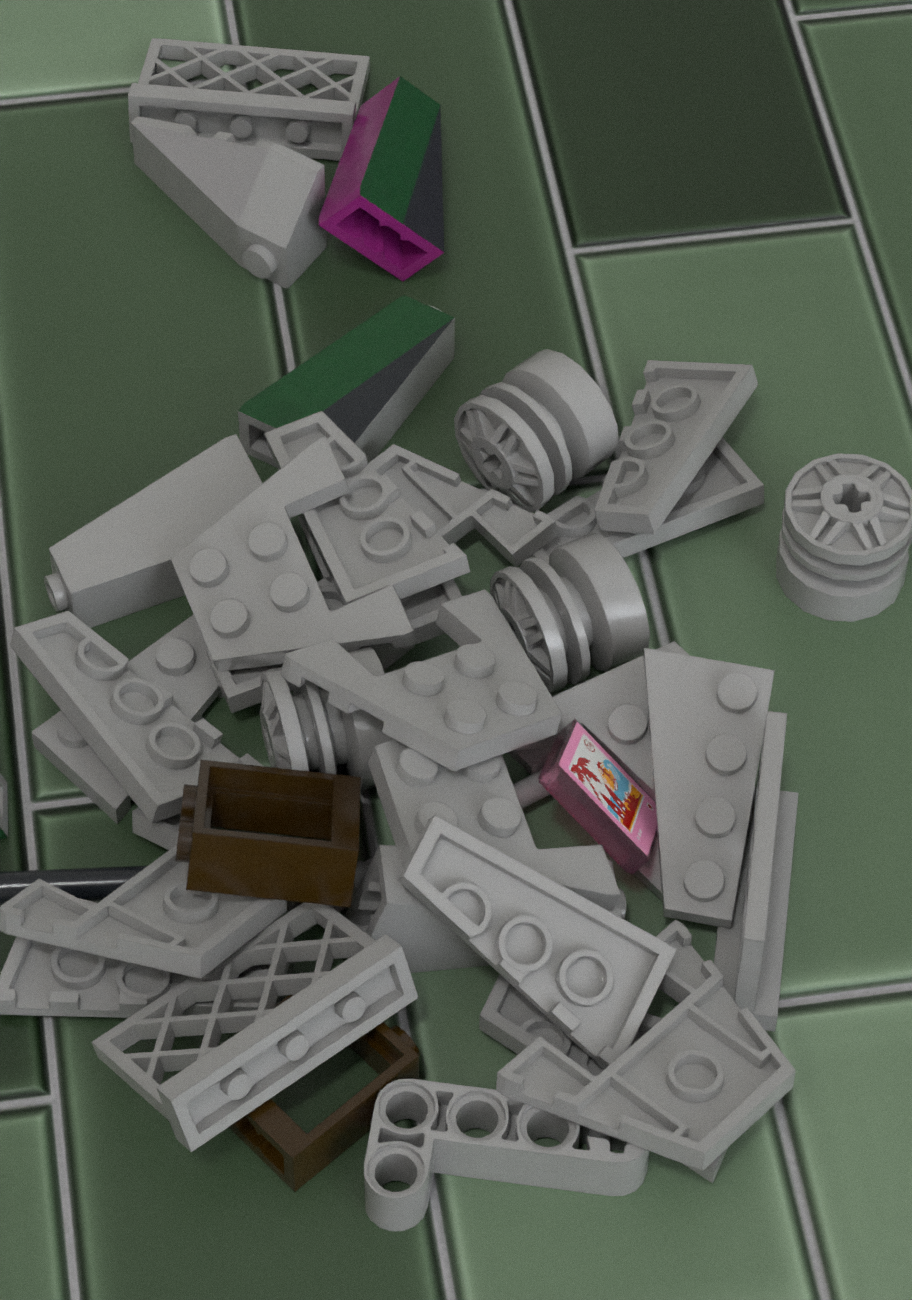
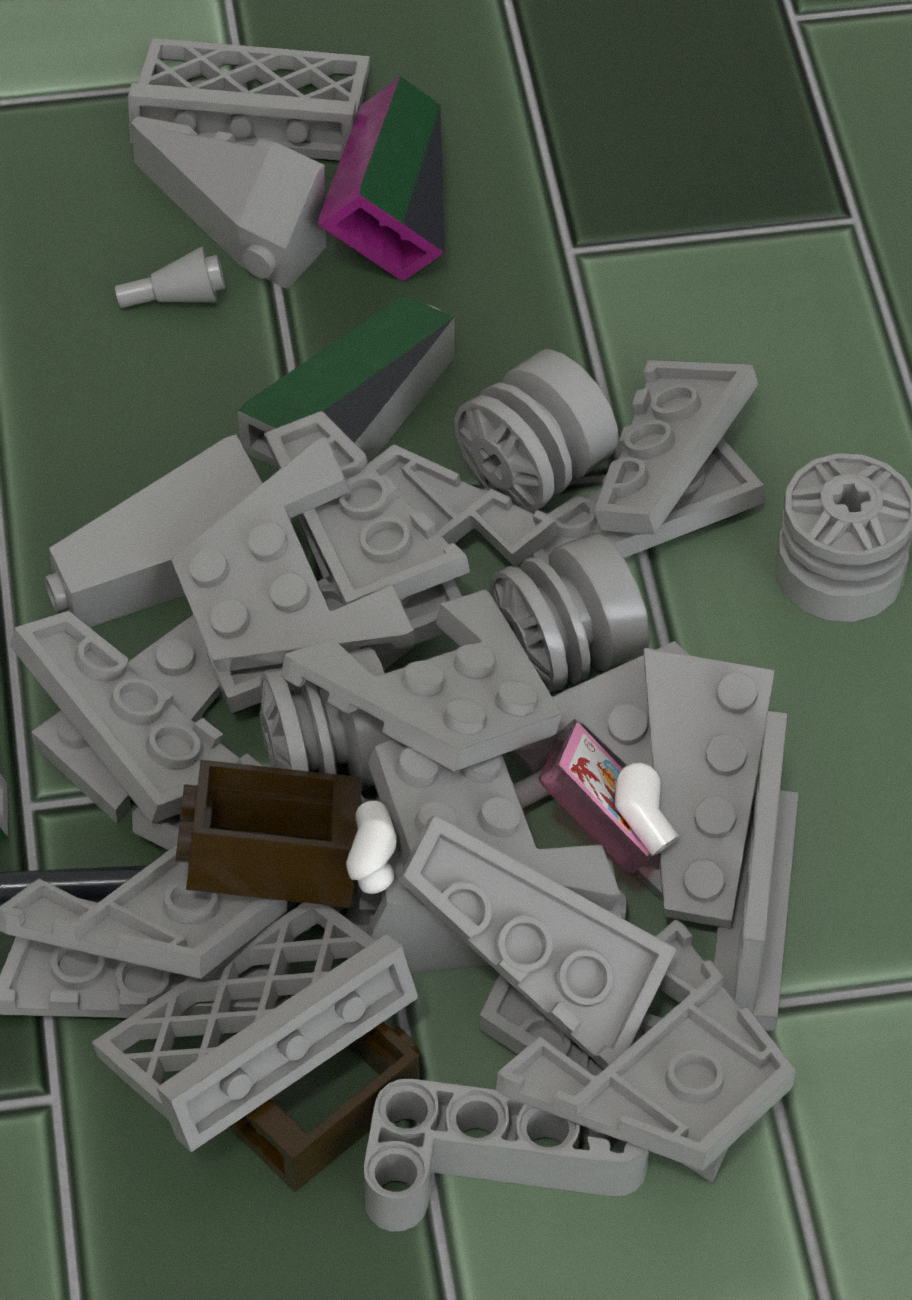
none -> light grey cone [115,246,226,308]
none -> white arm [346,801,397,894]
none -> white arm [614,763,679,857]

